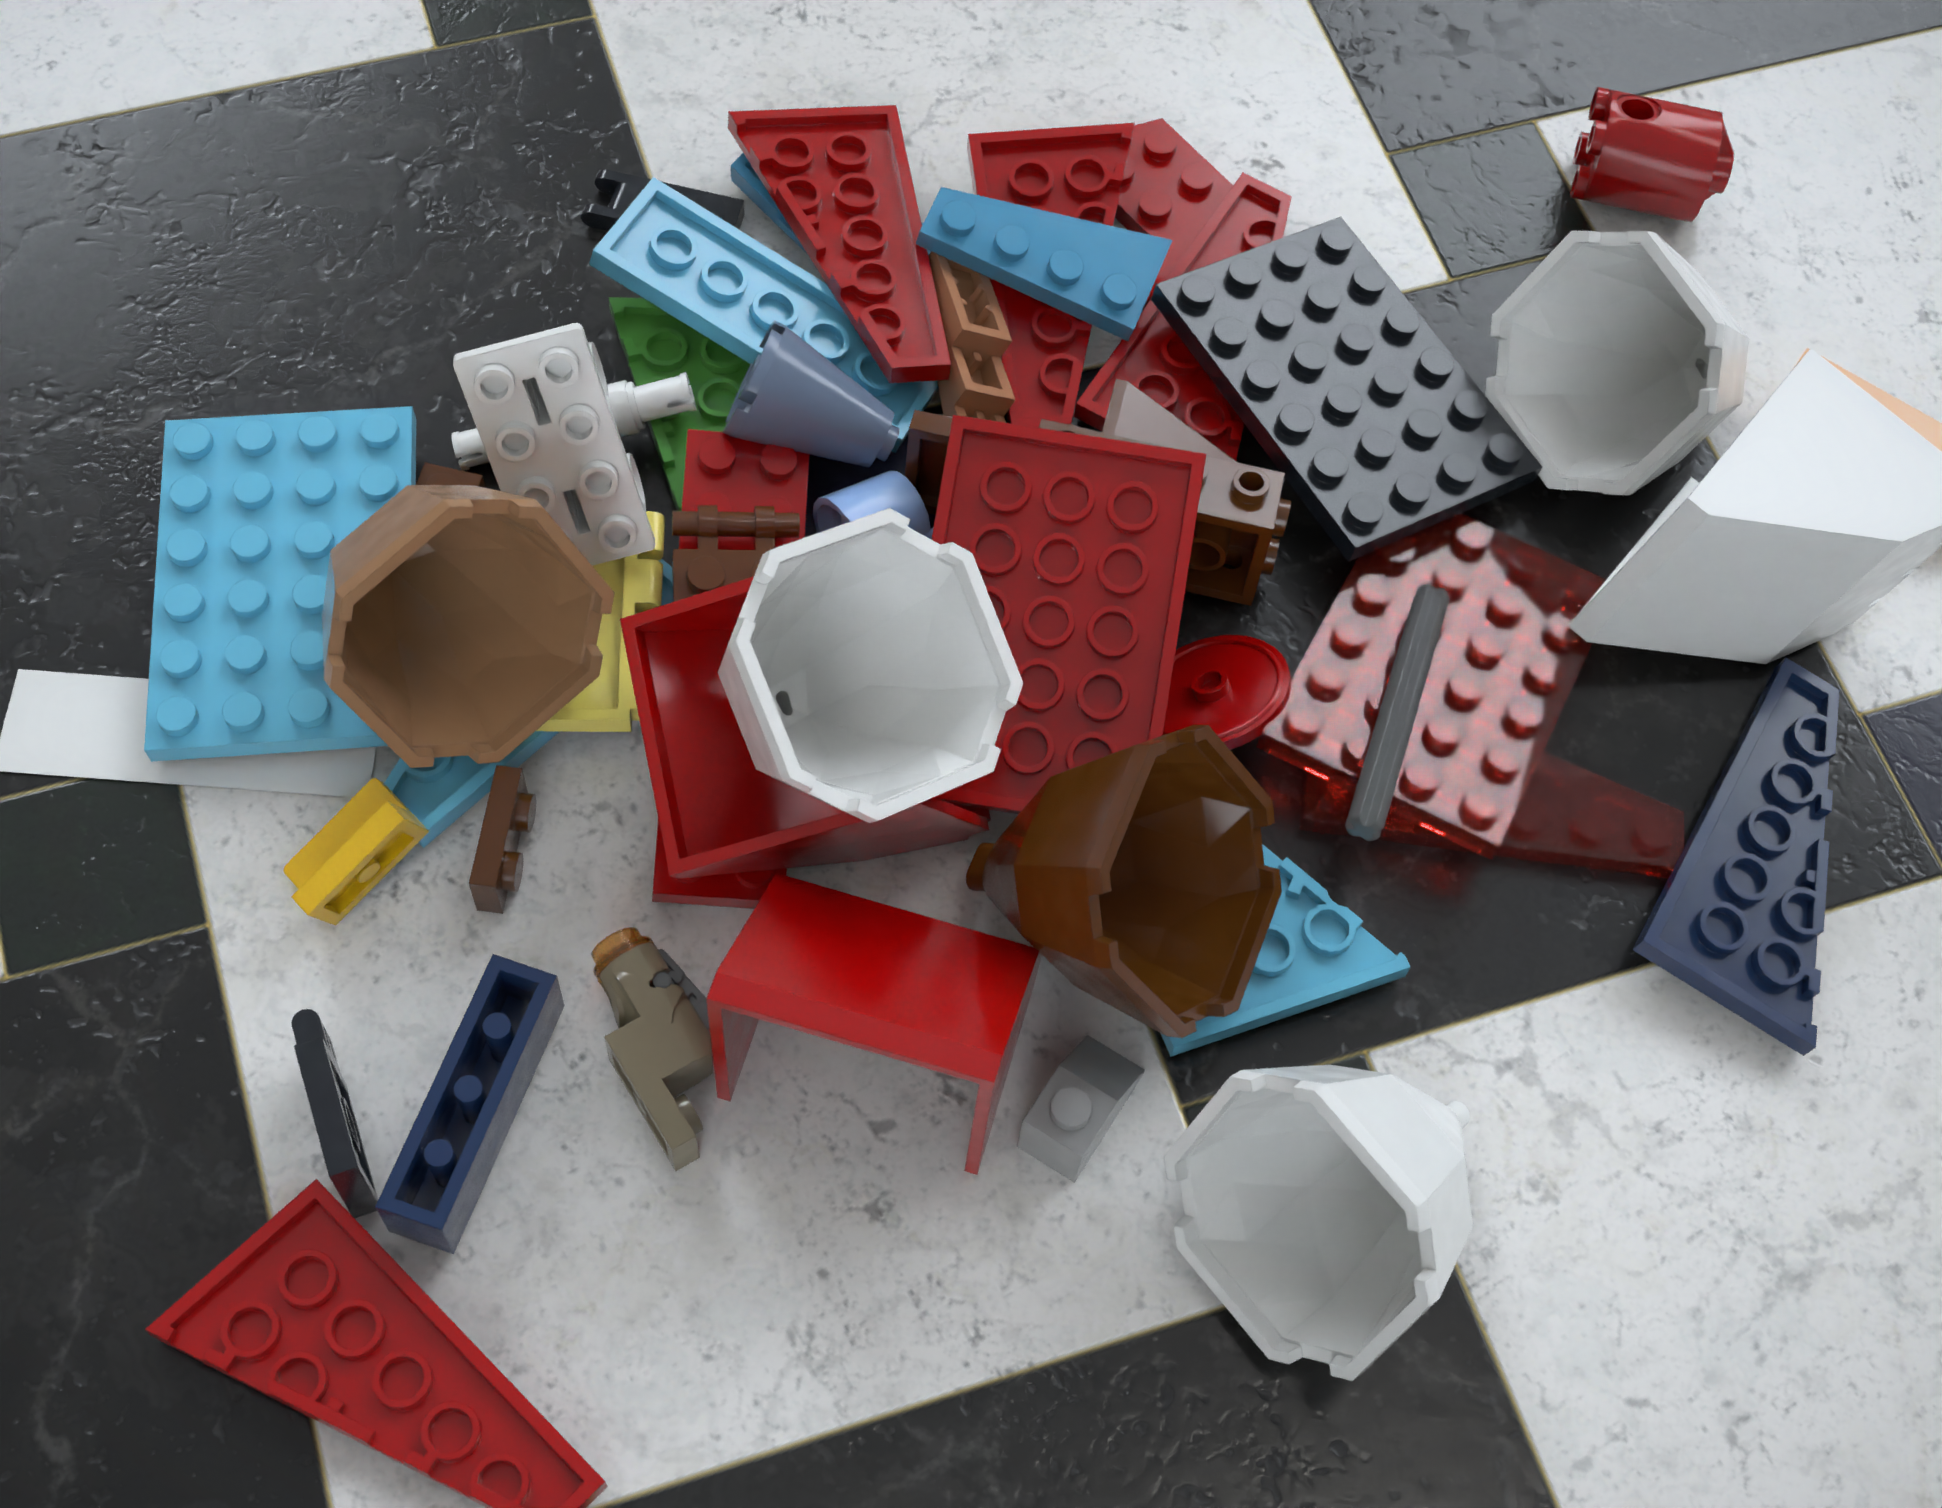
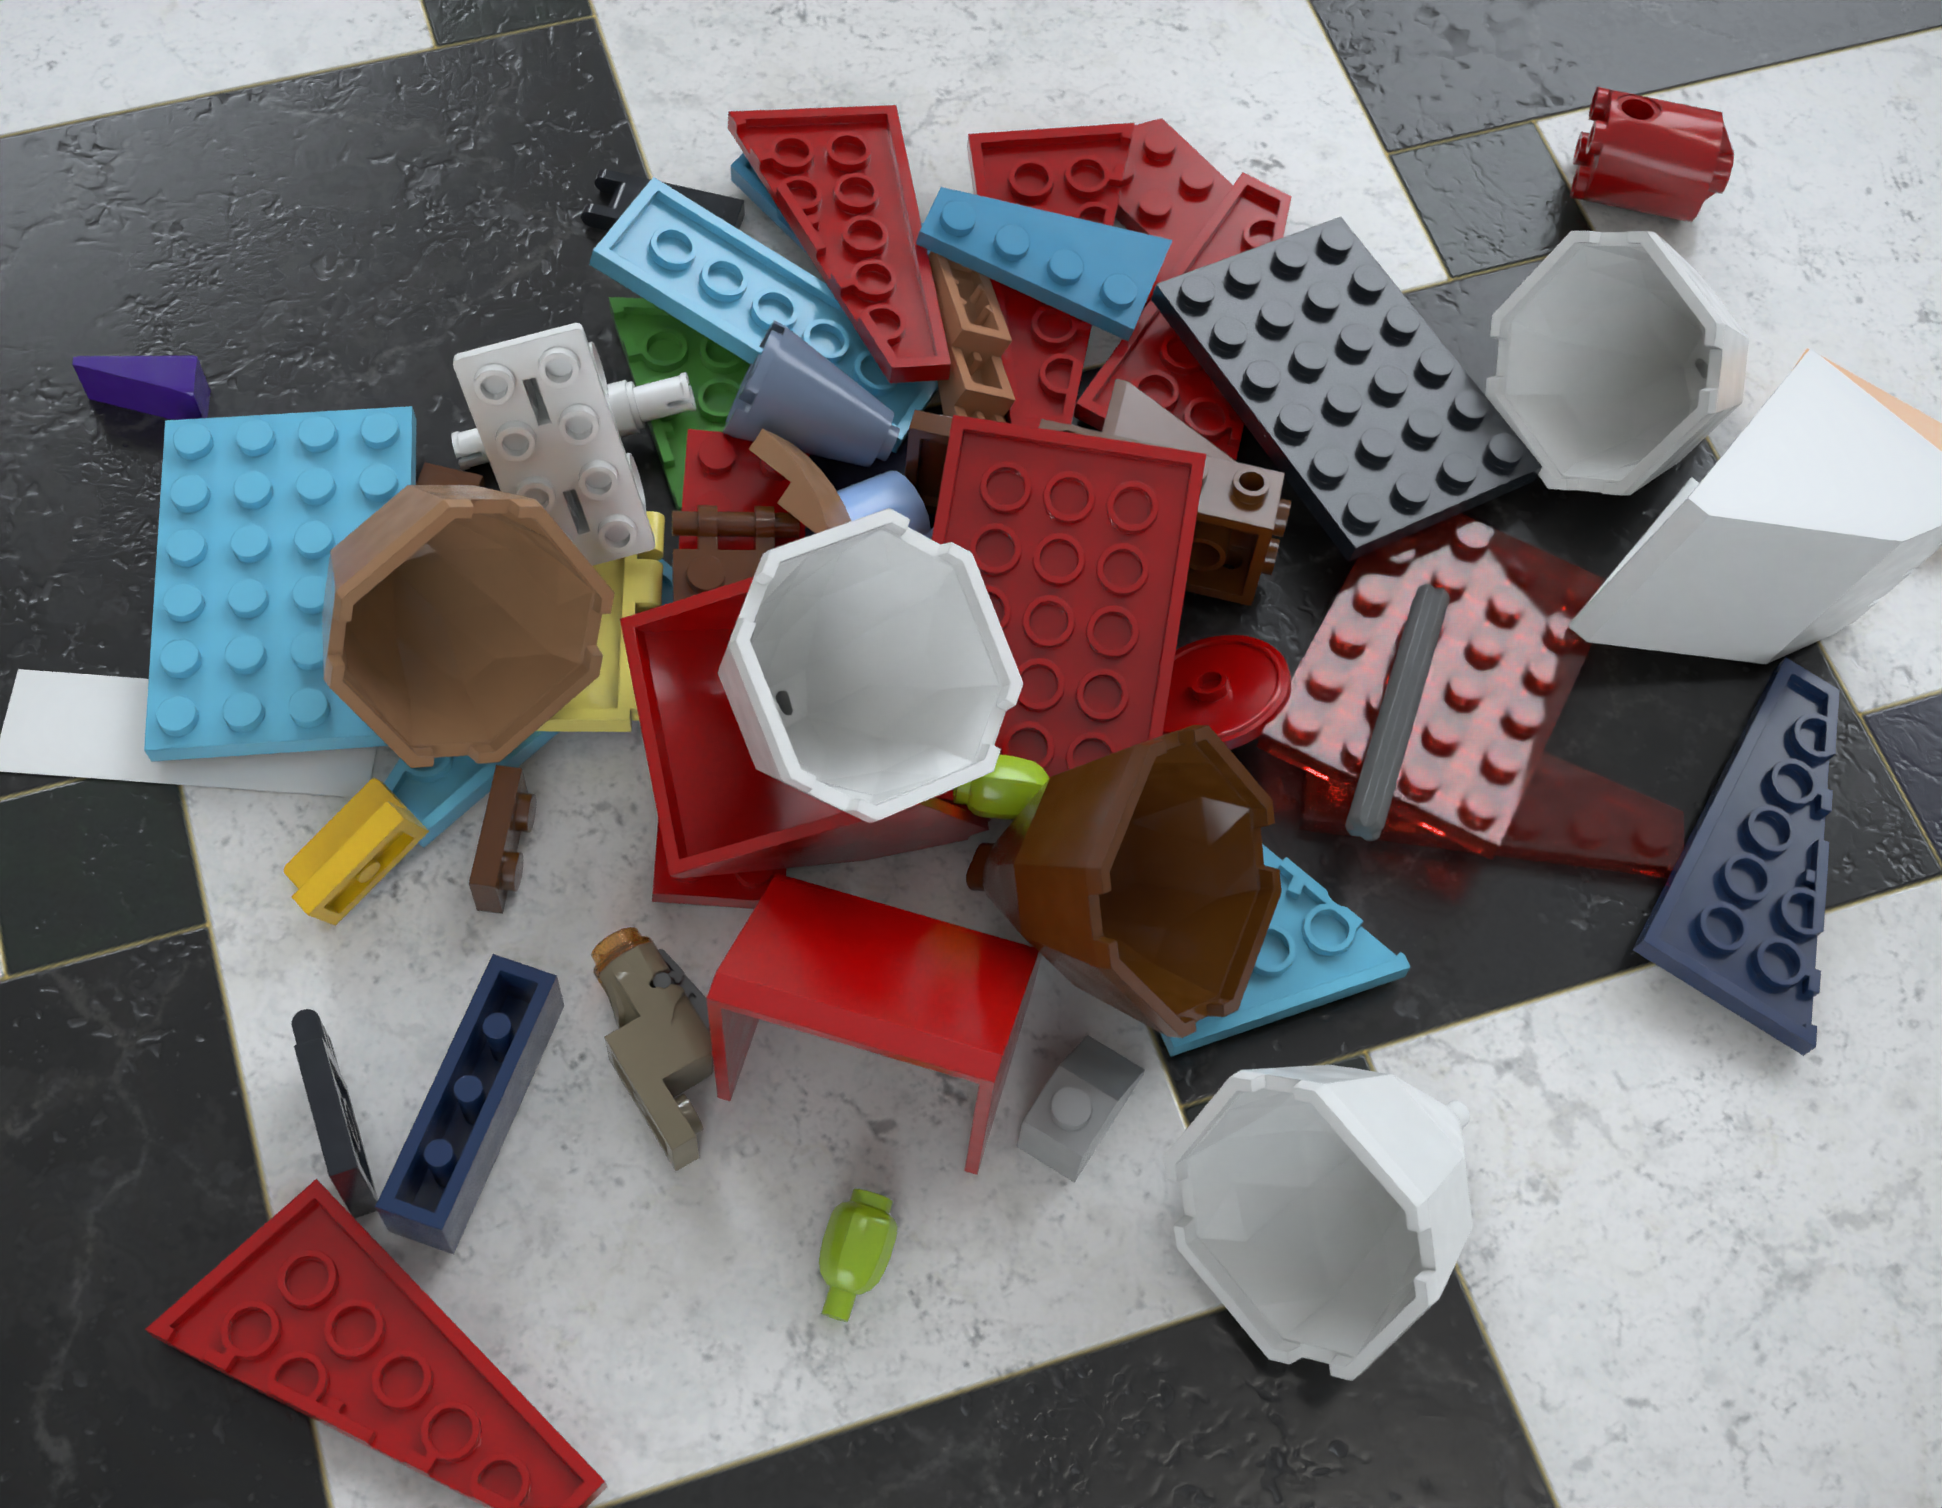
none -> dark purple slope [72,356,211,420]
none -> medium nougat slope [749,428,851,534]
none -> lime plant [819,1188,898,1322]
none -> lime plant [953,755,1049,820]

